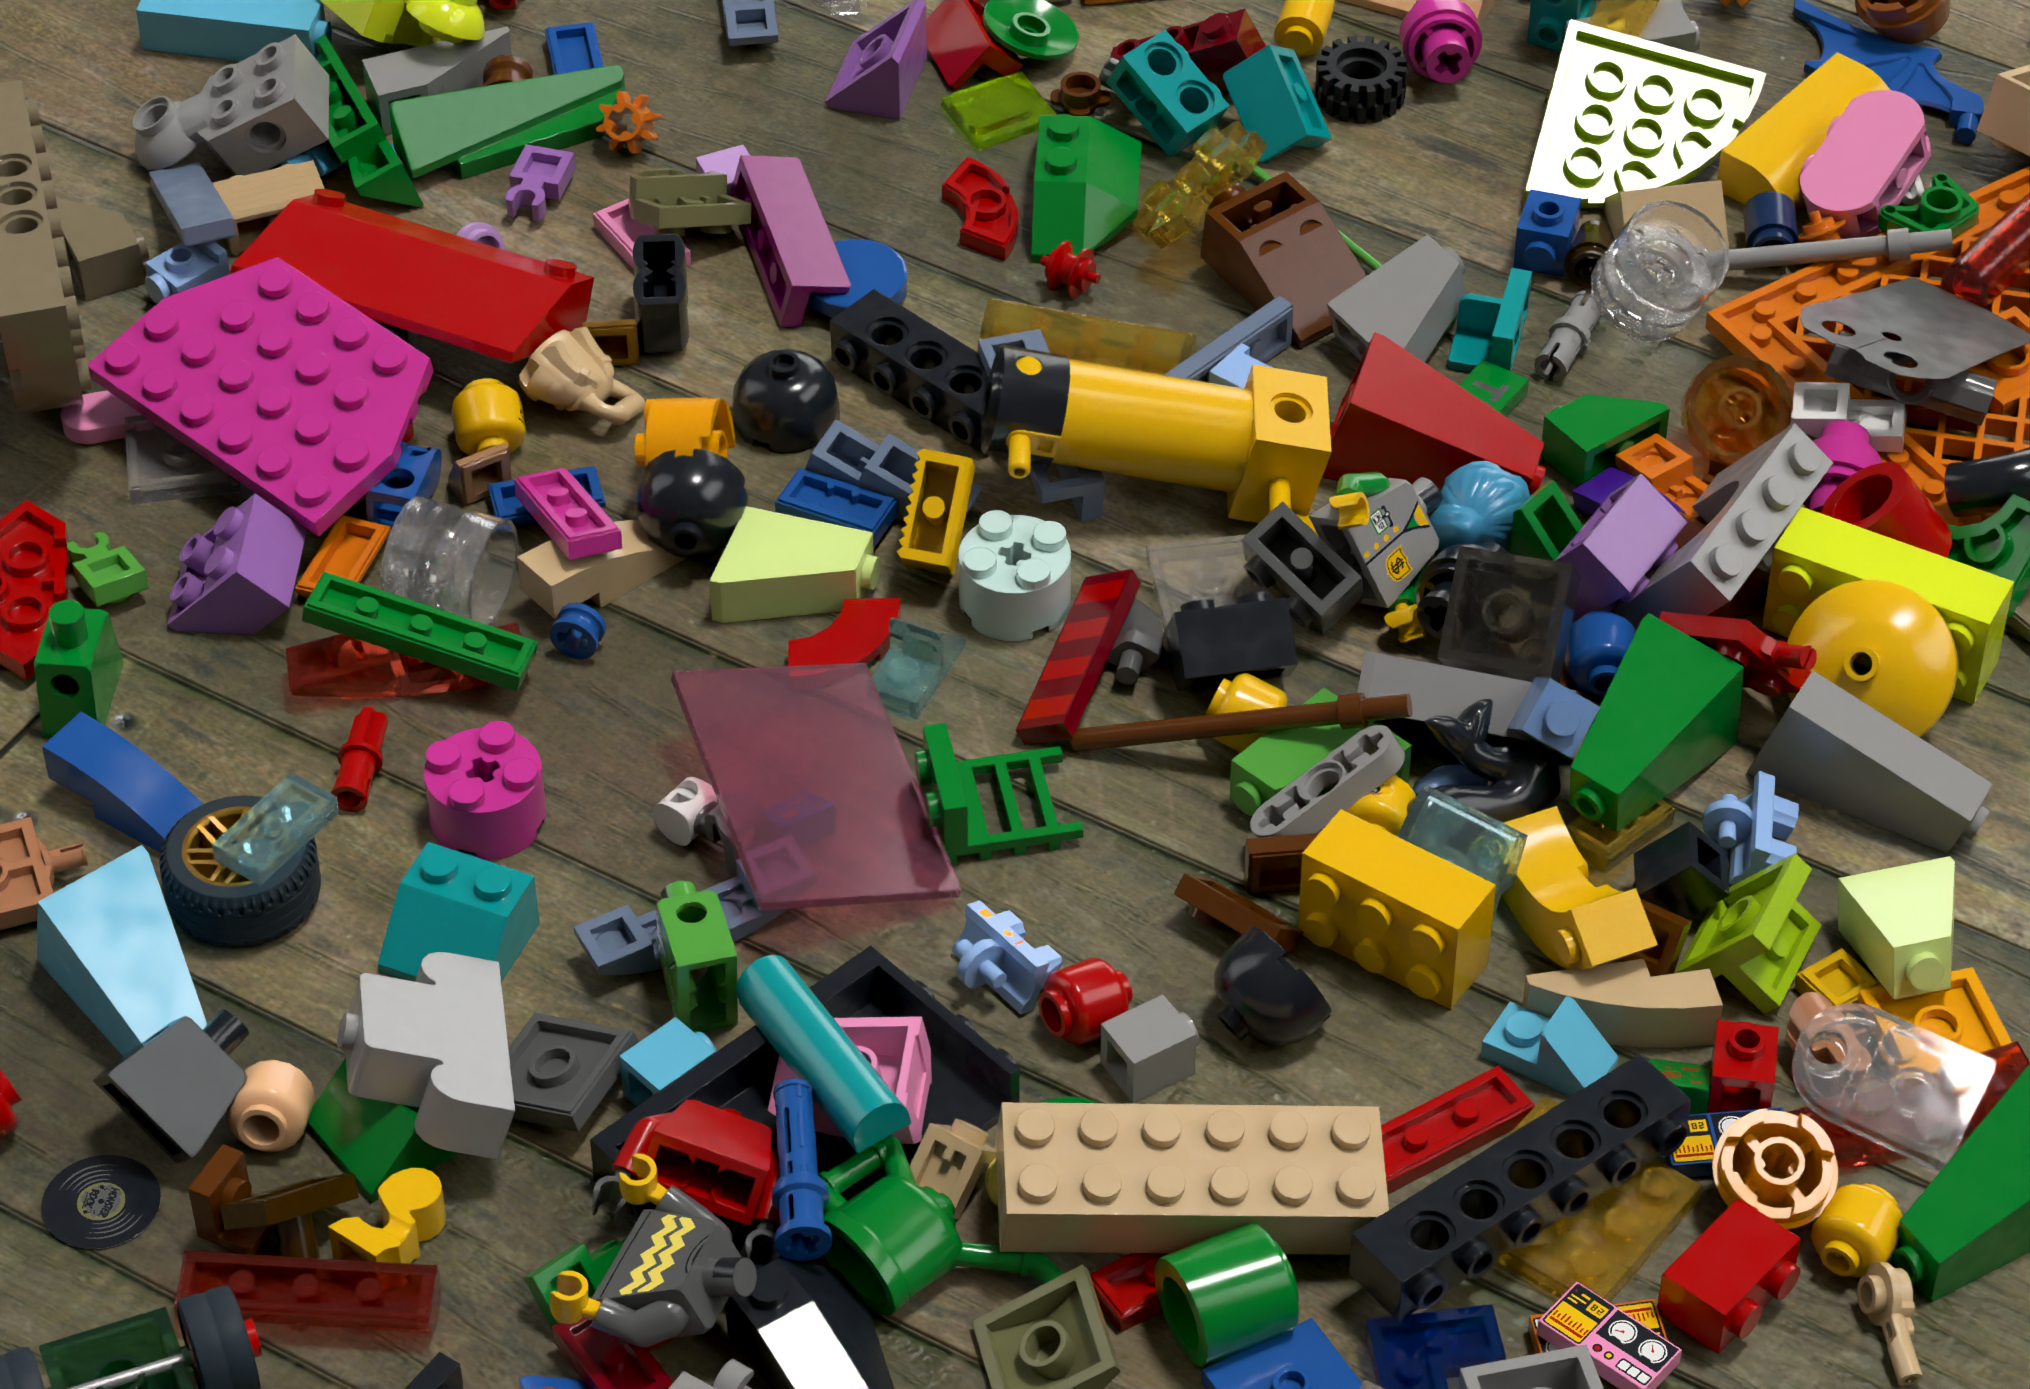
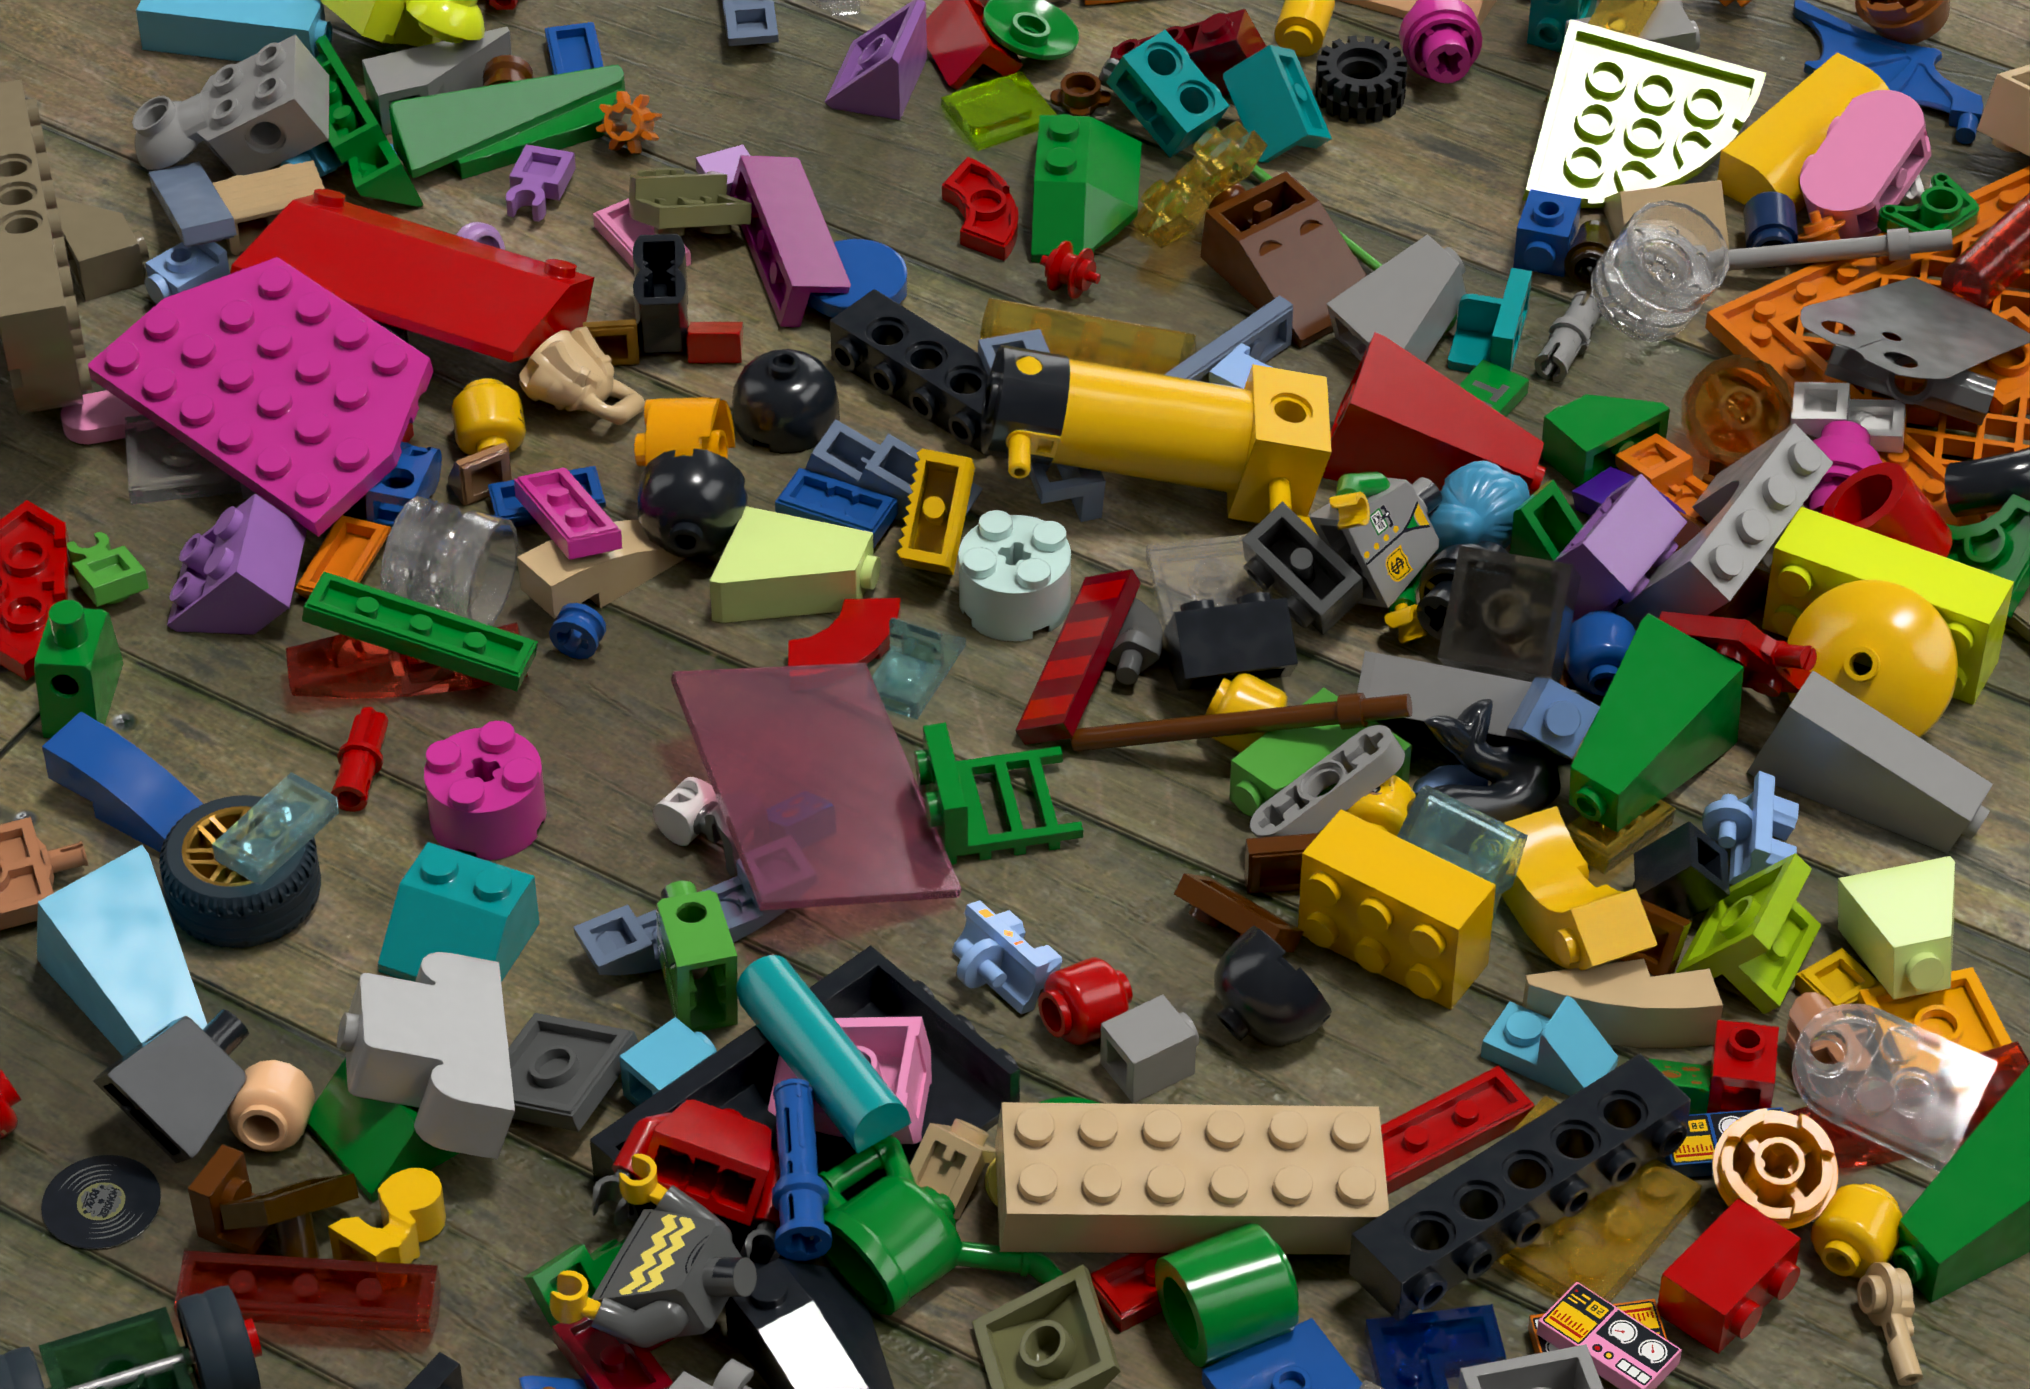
none -> red slope [687,322,744,363]

